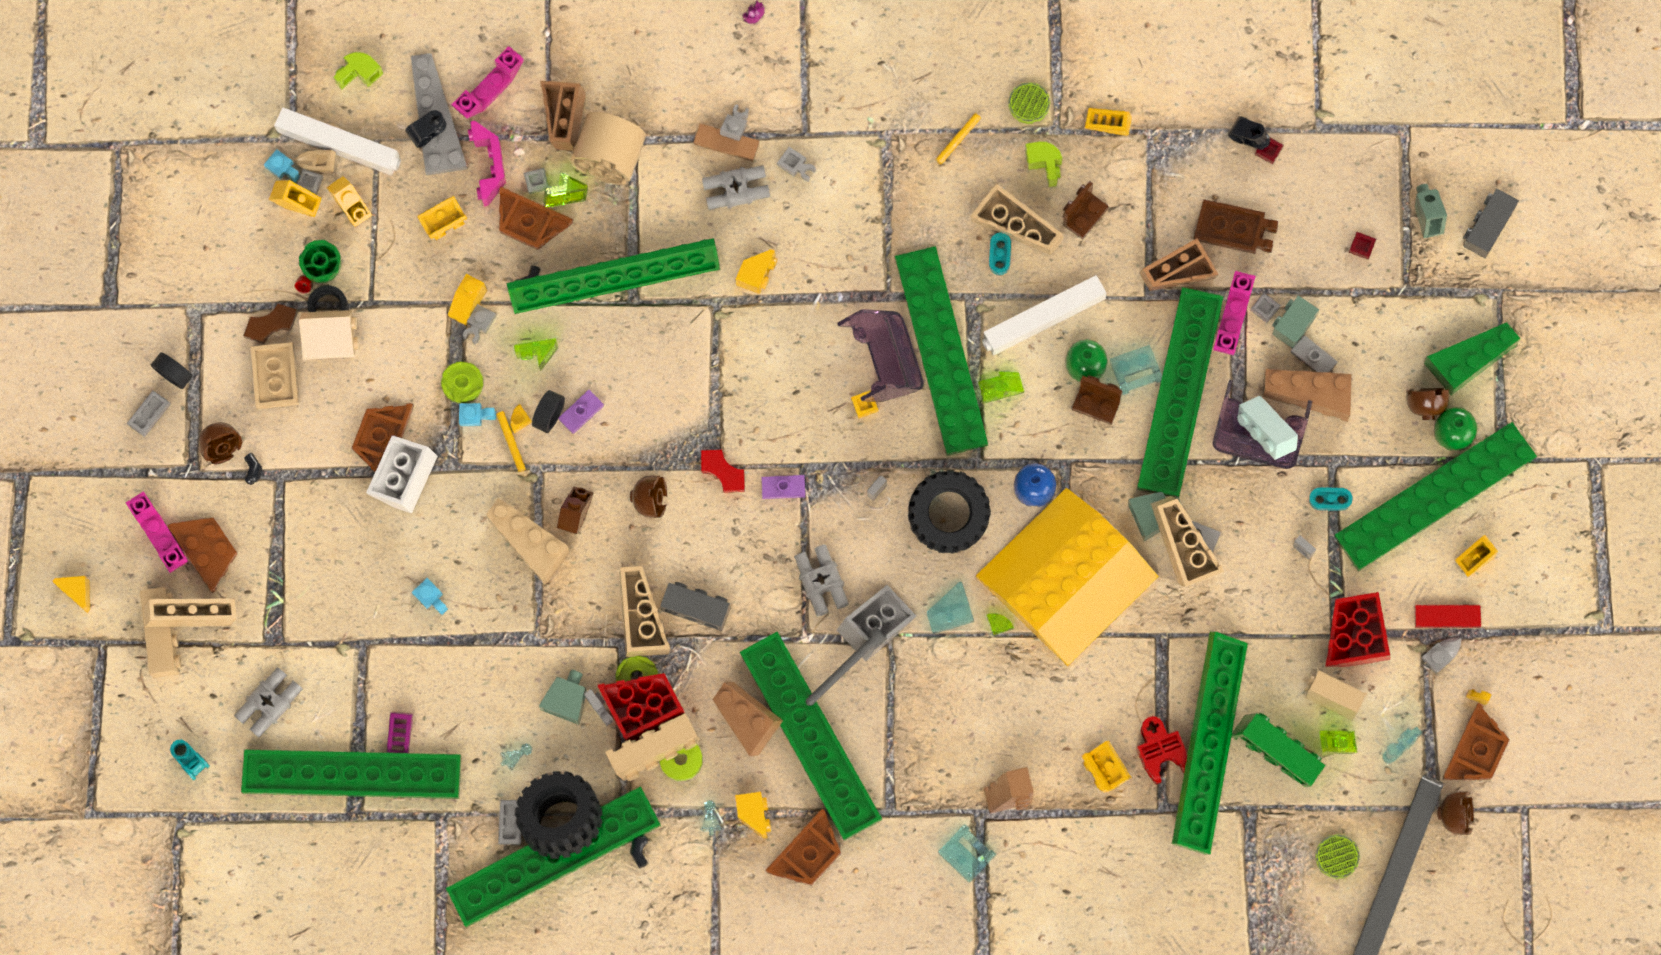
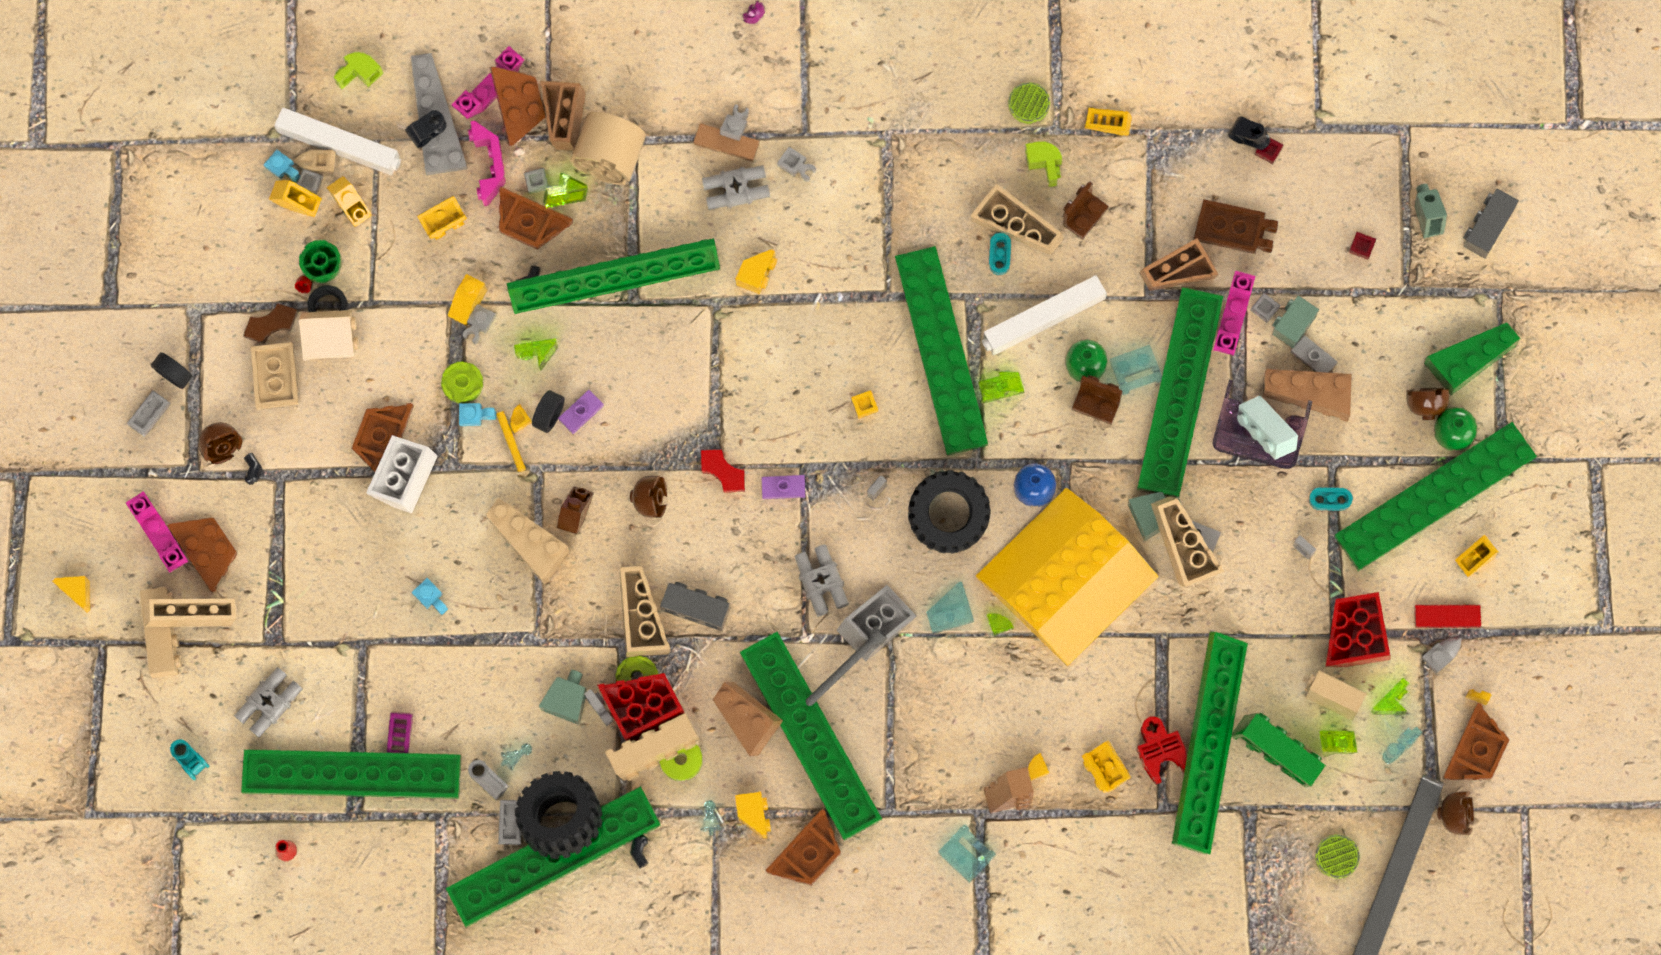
windscreen [837,309,924,402] -> none
yellow bar [935,113,981,165] -> none
none -> cone [275,840,297,861]
none -> light grey piece [468,760,509,800]
none -> dark orange wing [490,67,545,146]
none -> yellow tile [1028,753,1049,781]
none -> clear neon green slope [1371,678,1409,715]

